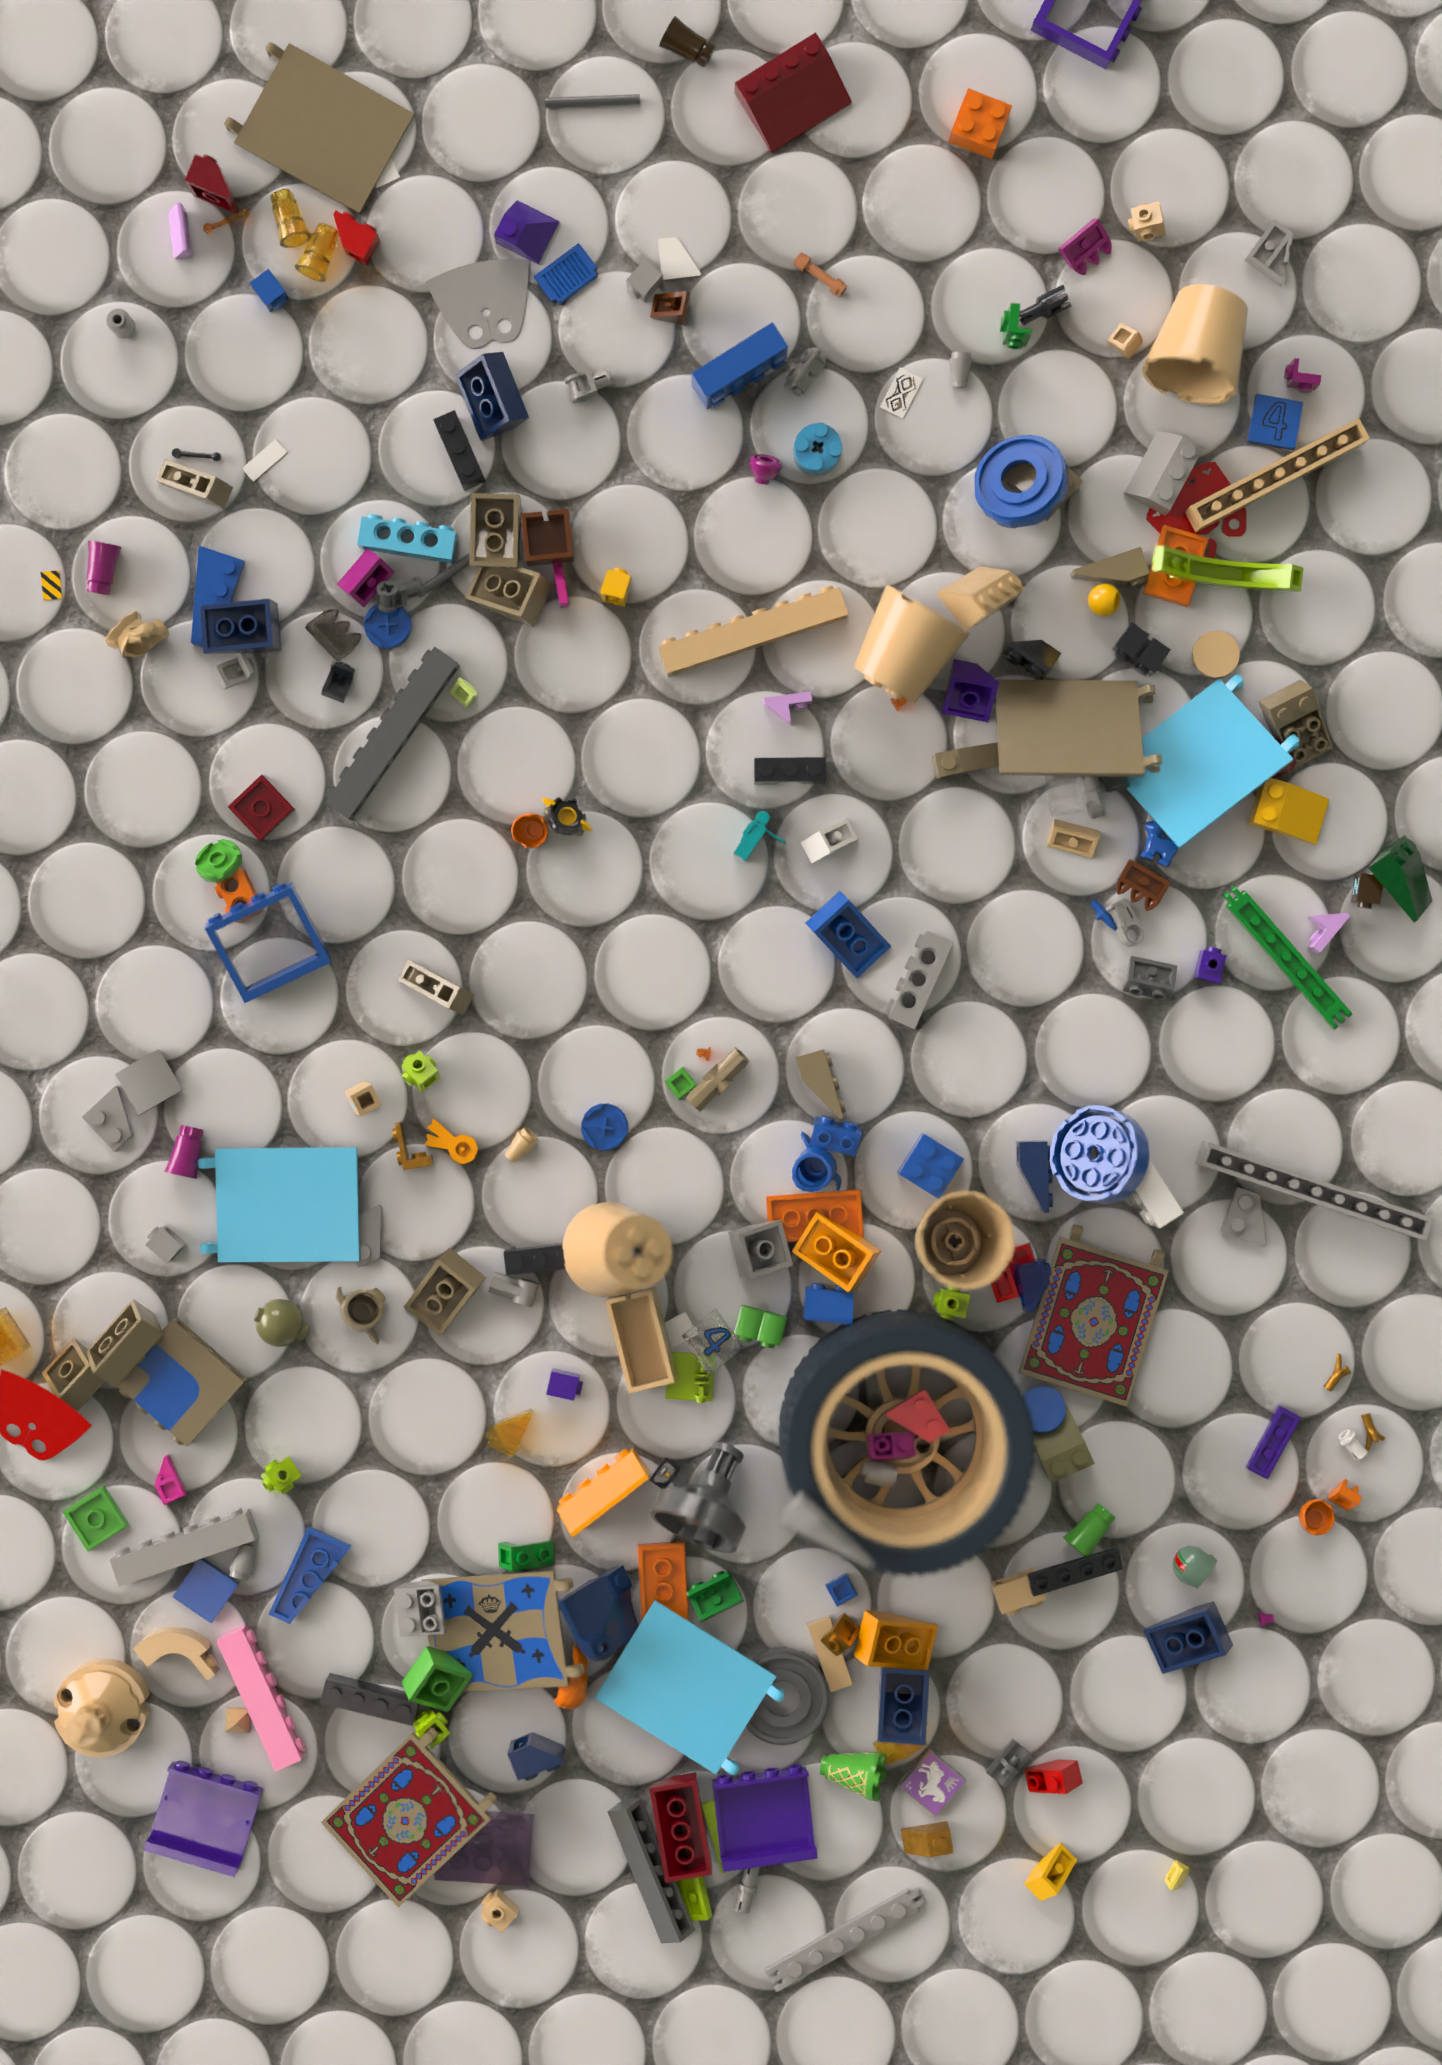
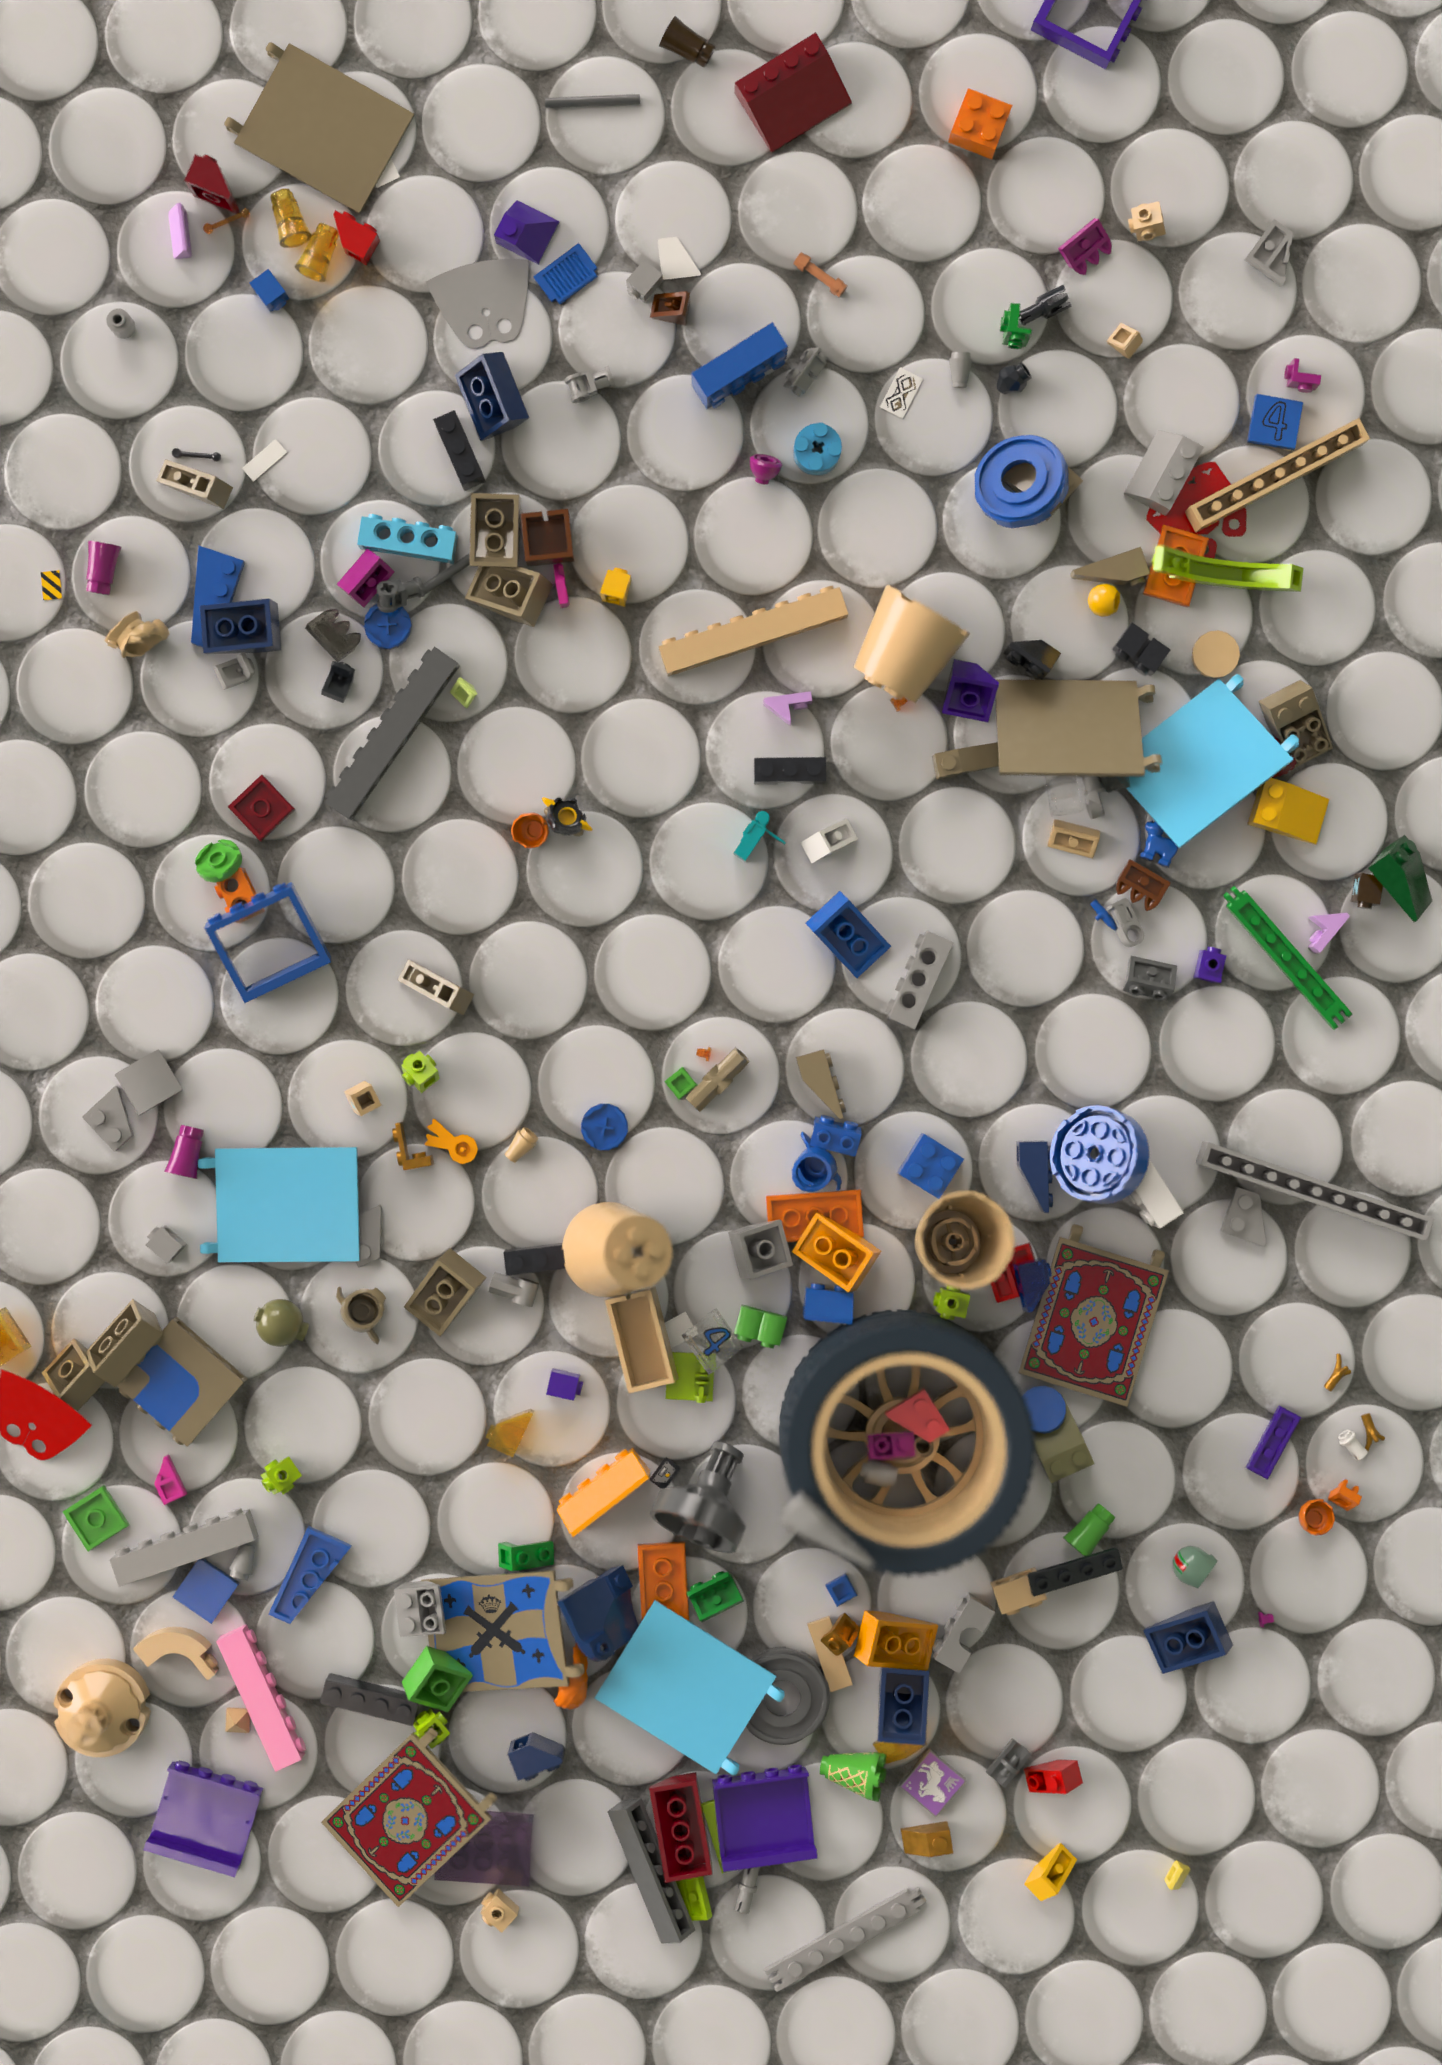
tan slope [936,566,1025,631] -> none
tan cone [1142,284,1248,405] -> none
none -> light grey arch [932,1593,995,1674]
none -> black rock [997,362,1032,394]

